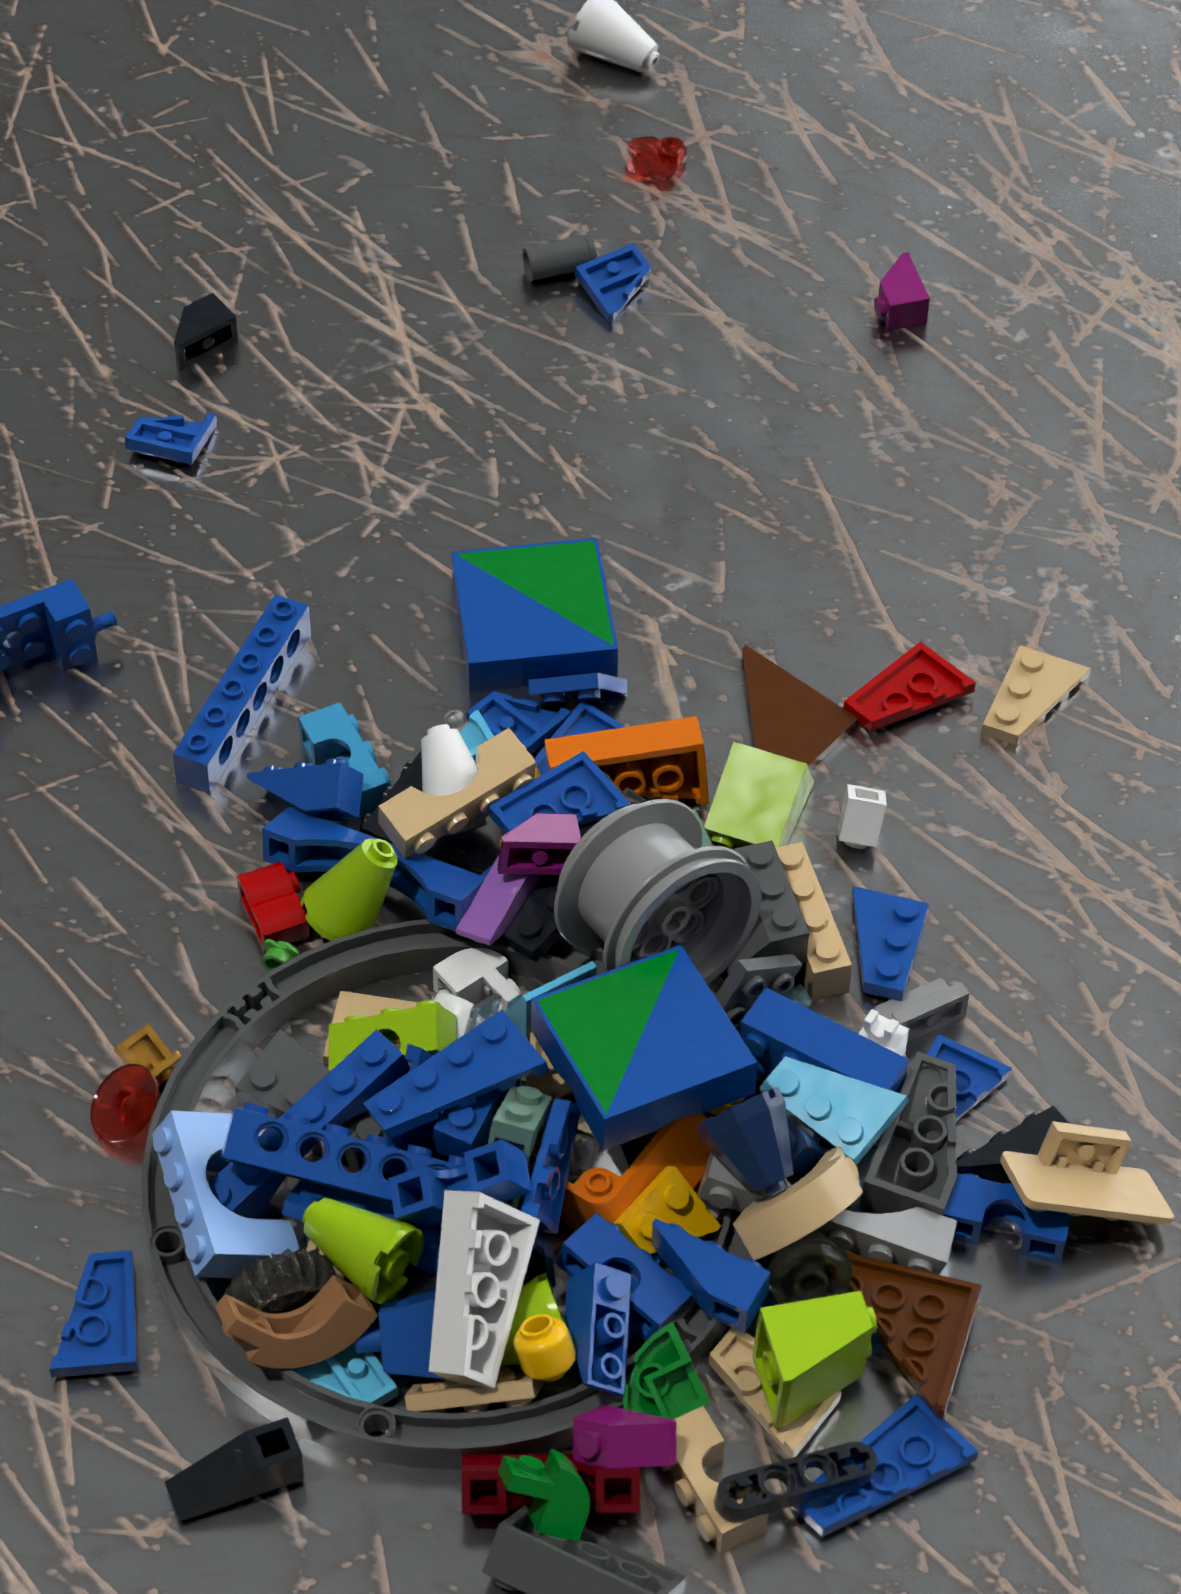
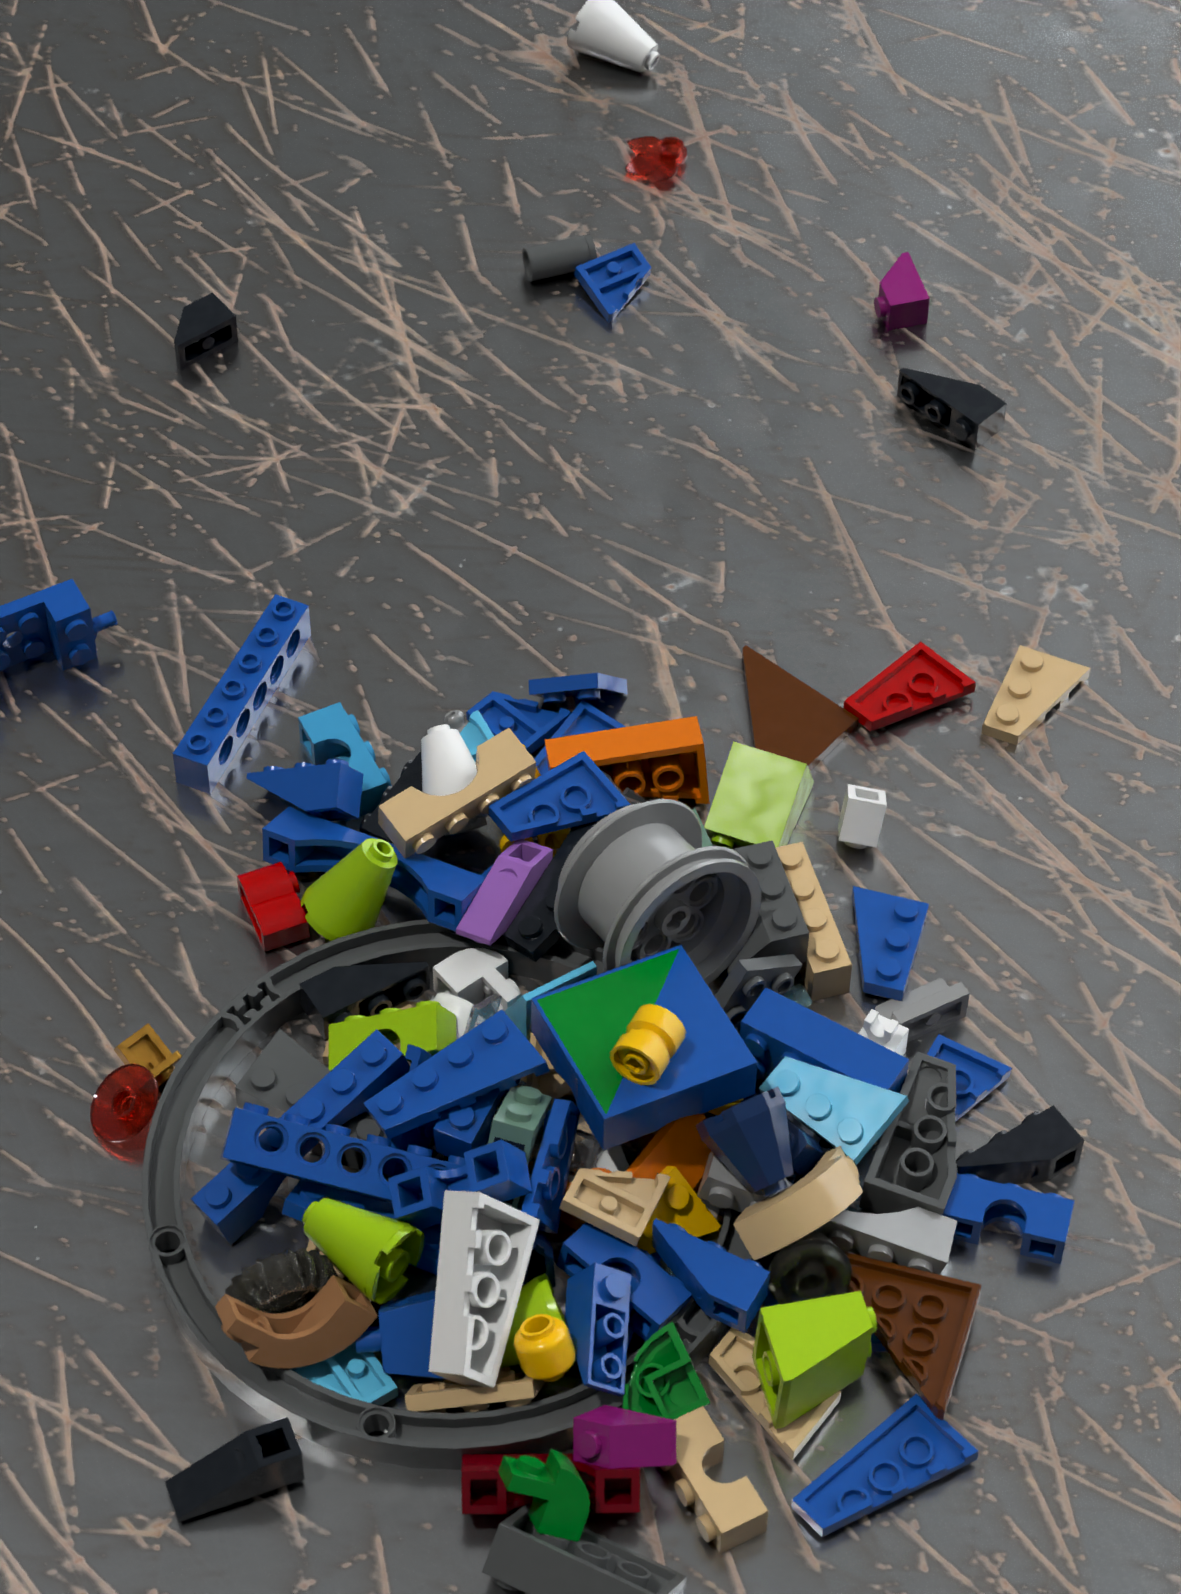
blue wing [49,1250,138,1378] -> none
blue wing [125,414,217,464] -> none
light blue arch [152,1111,302,1279] -> none
bright green plate [262,939,300,972] -> none
blue tile [451,538,618,692] -> none
magenta slope [497,814,581,875] -> none
black beam [714,1441,877,1521] -> none
tan bracket [1000,1121,1174,1226] -> none
none -> black slope [299,962,430,1041]
none -> tan wing [559,1168,671,1246]
none -> yellow wheel [610,1004,686,1086]
none -> black slope [897,368,1007,449]

